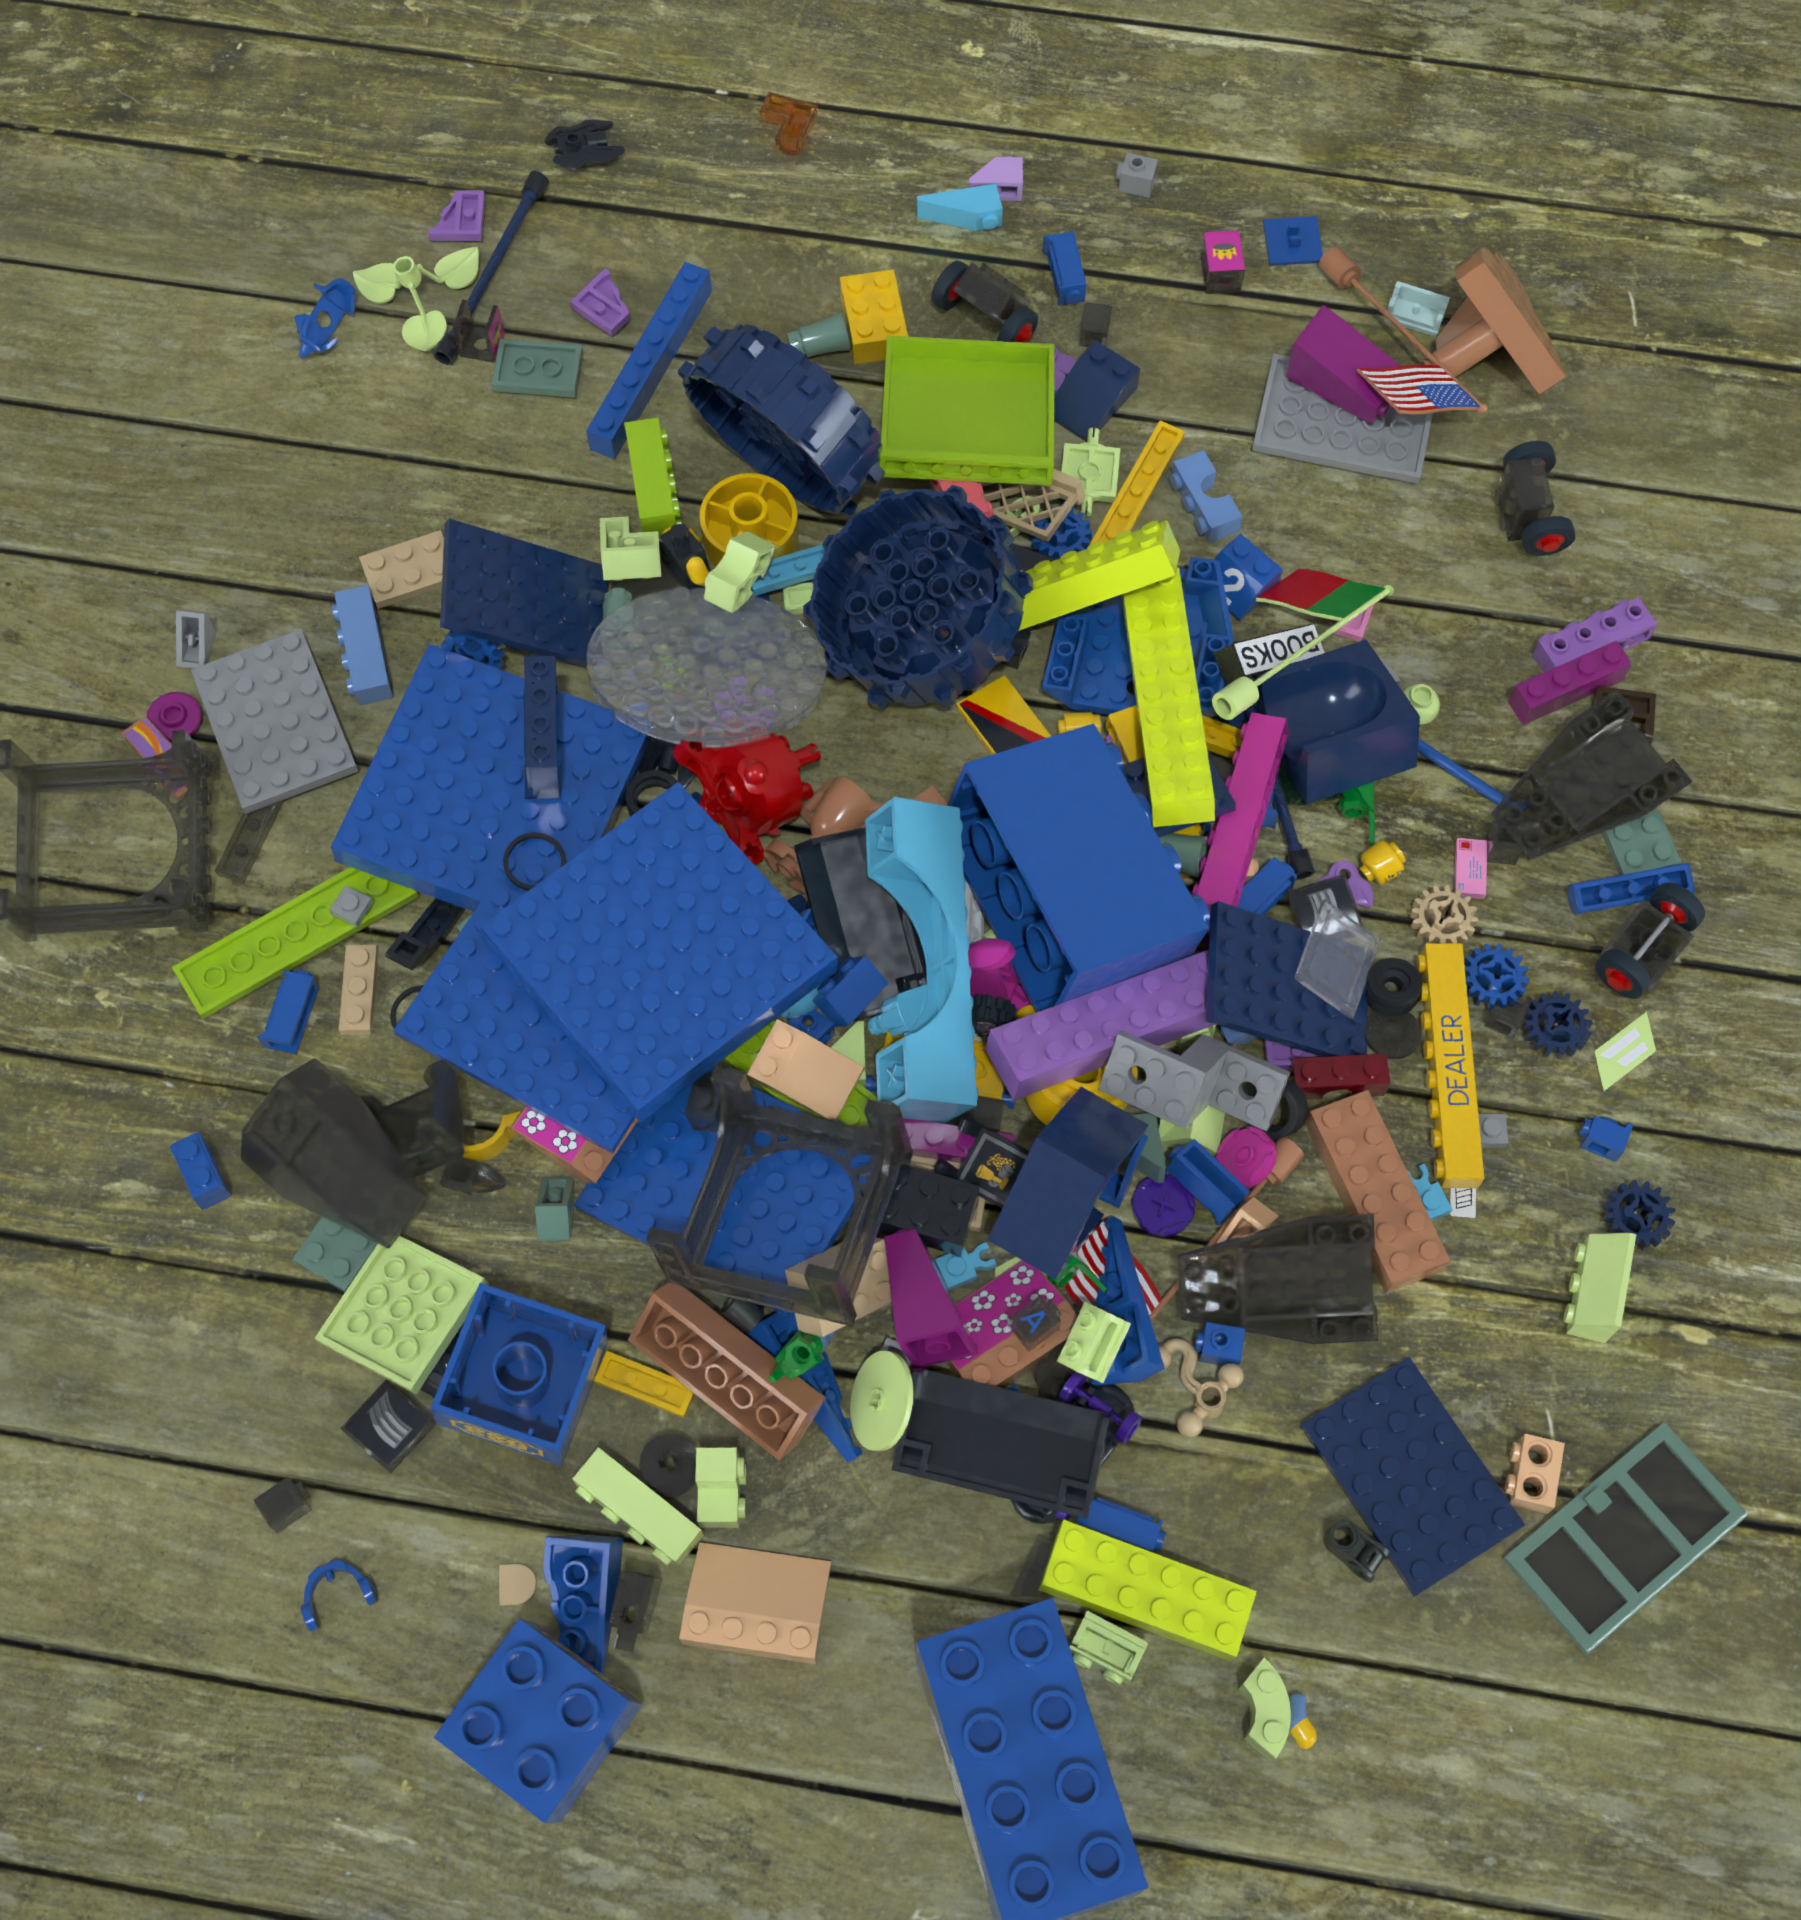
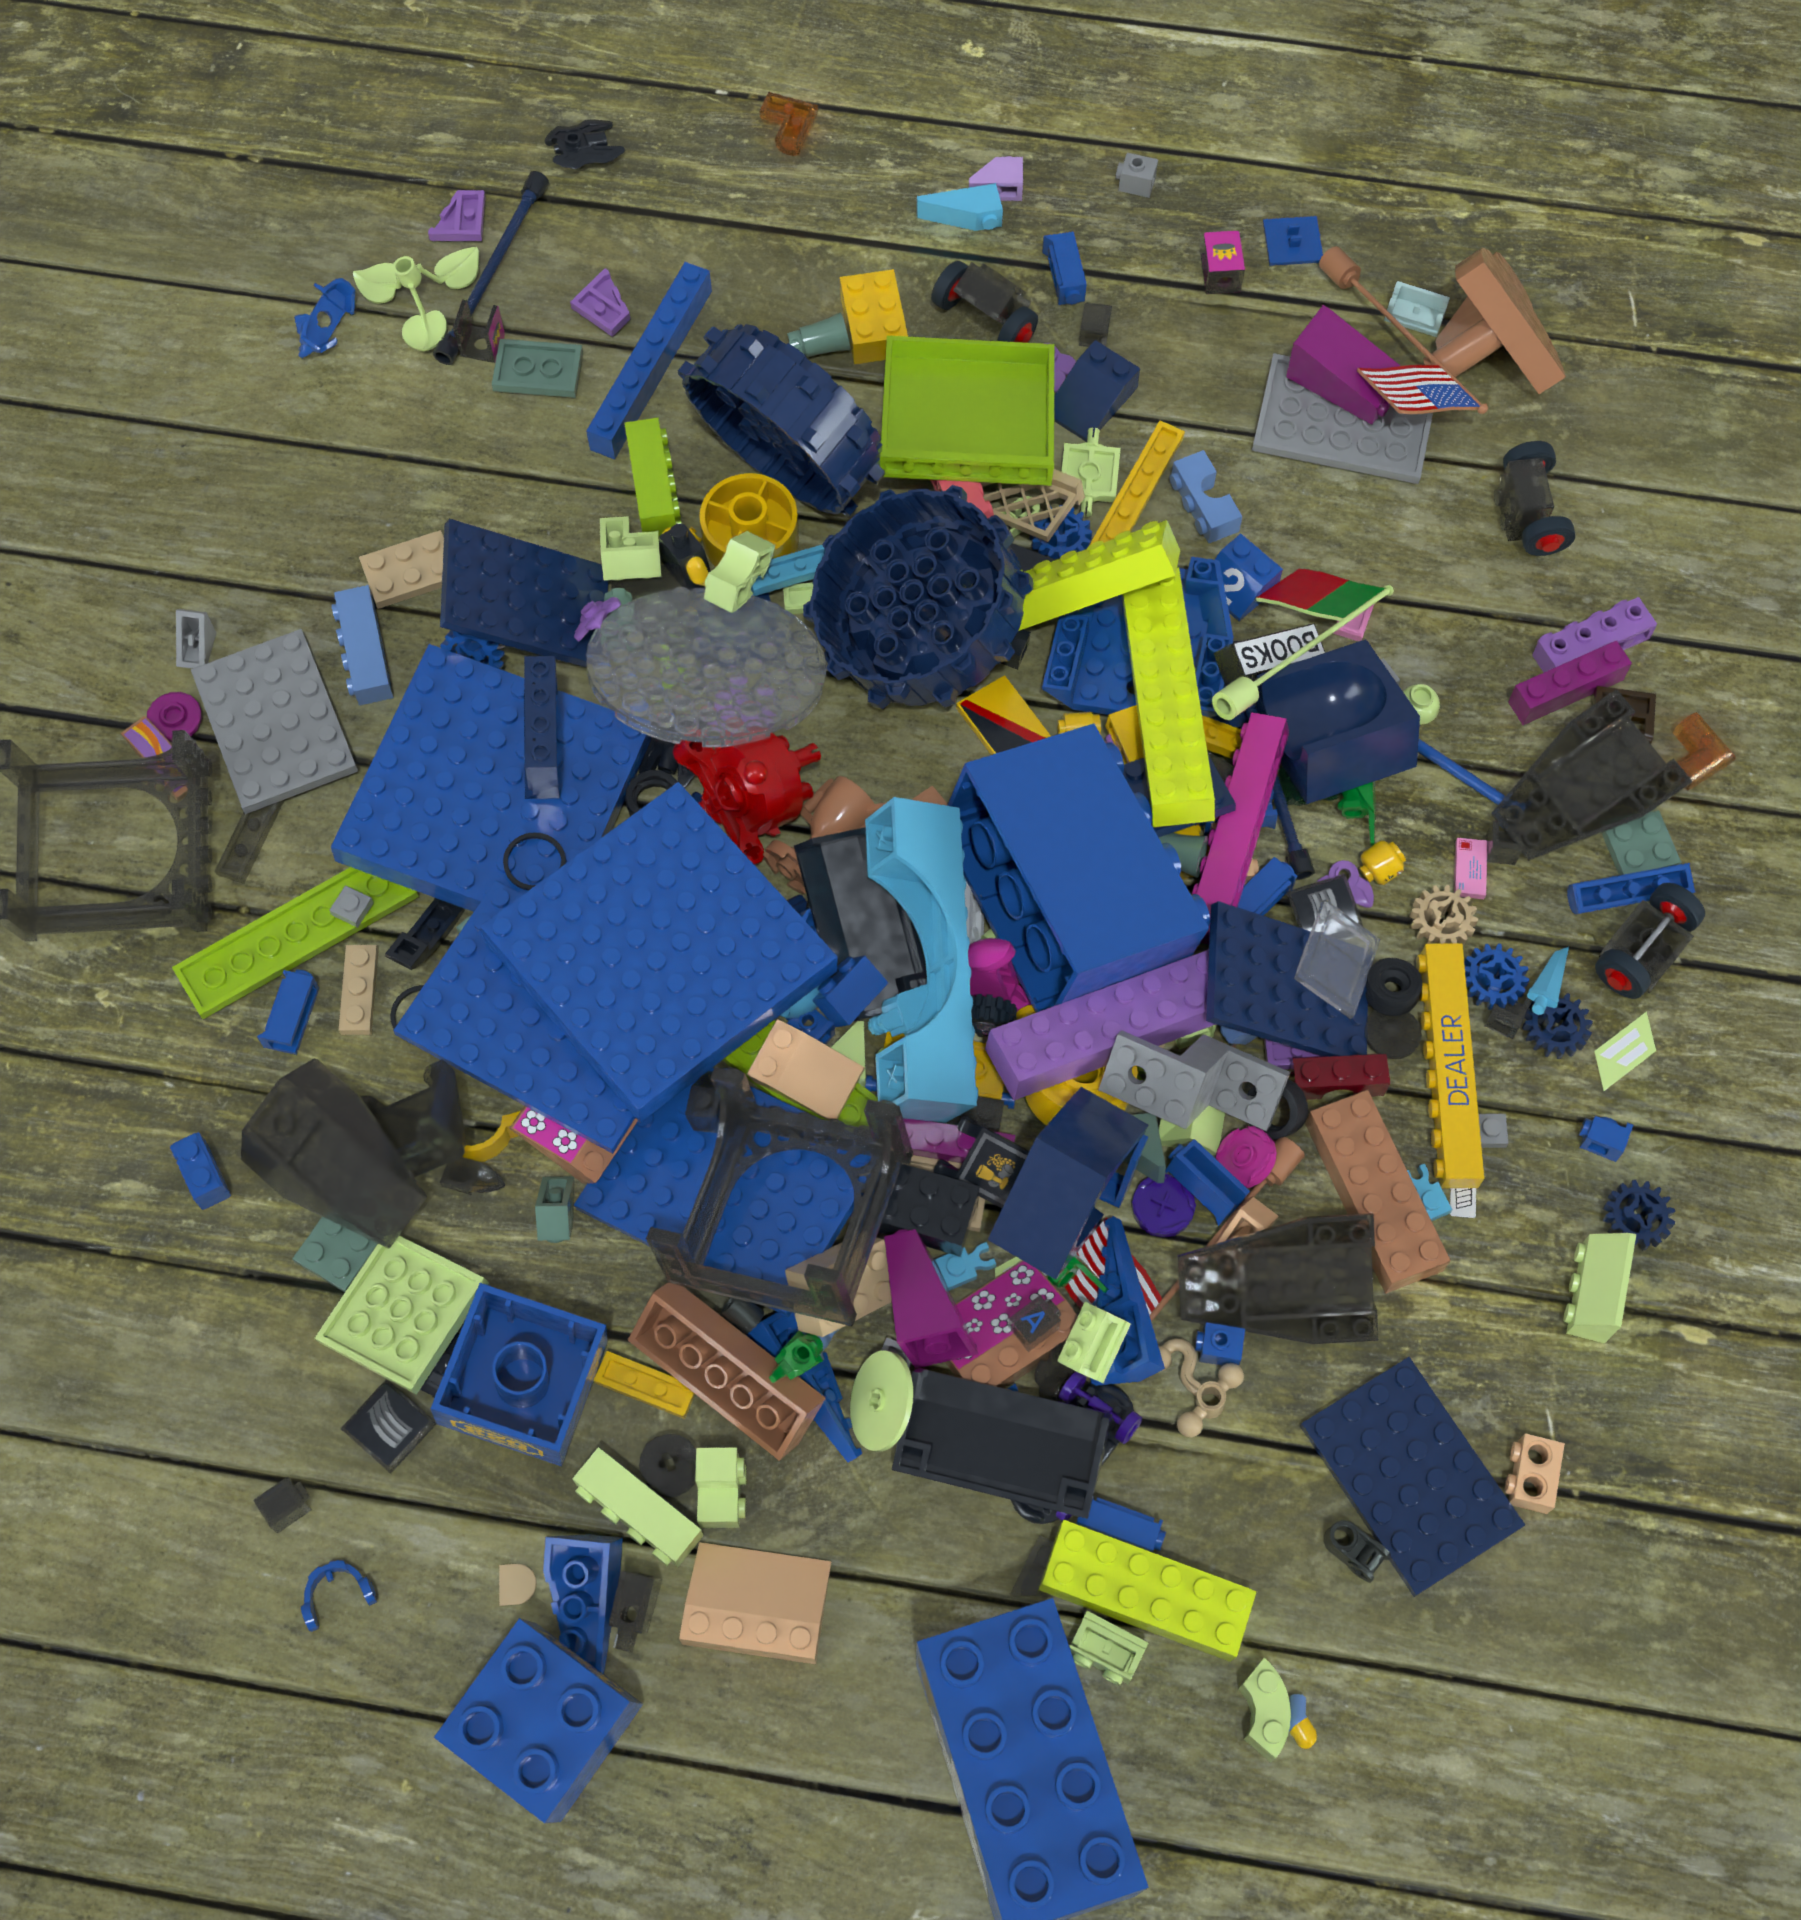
door [1503,1422,1747,1655] -> none
none -> medium lavender plate [574,597,621,642]
none -> medium azure bar [1527,947,1569,1015]
none -> clear orange brick [1669,712,1736,791]

